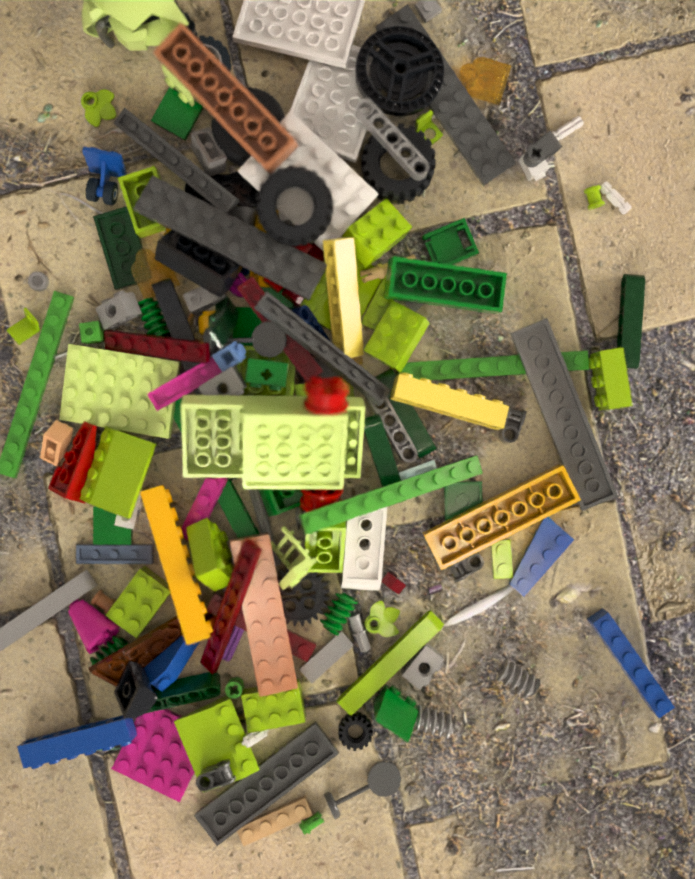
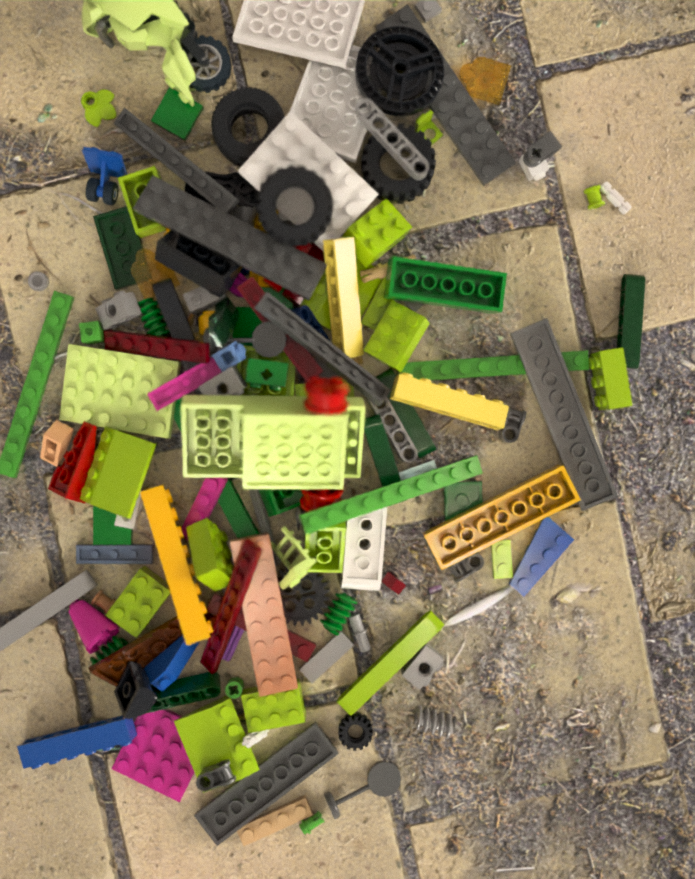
lime bracket [7,307,40,345] -> none
nougat brick [153,23,299,174] -> none
light grey brick [191,127,227,177] -> none
lime plate [364,600,400,637] -> none
green slope [373,684,418,743] -> none
green container [422,218,479,265] -> none
light grey piece [497,658,541,698] -> none
white axle [552,116,584,141] -> none
blue brick [587,608,675,718] -> none

